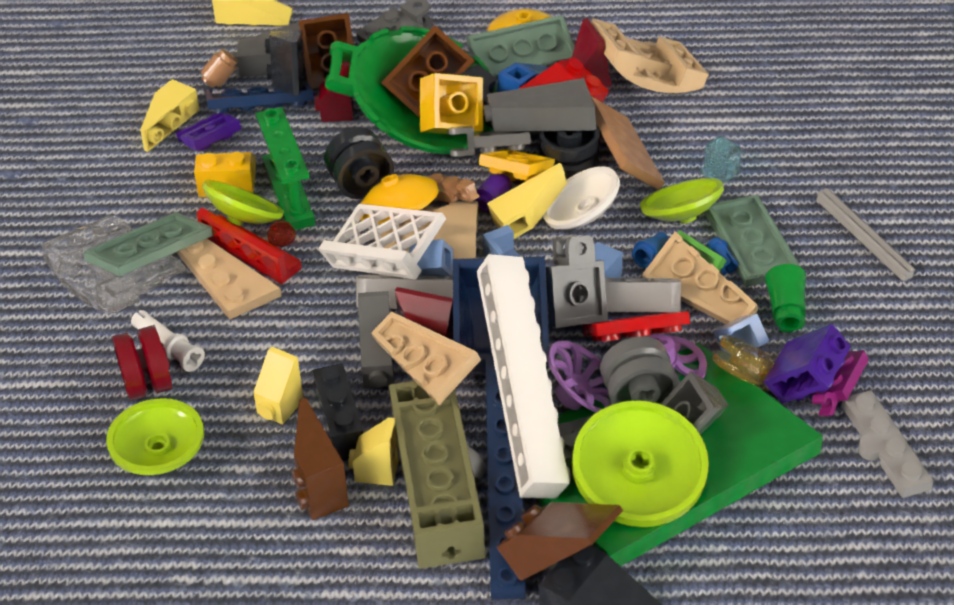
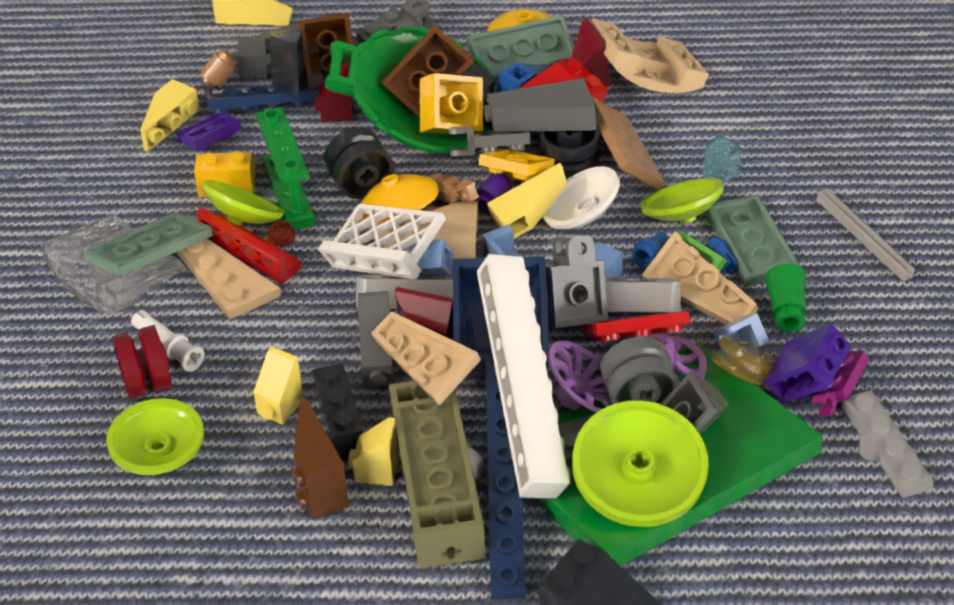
reddish brown slope [497,502,623,581] -> none

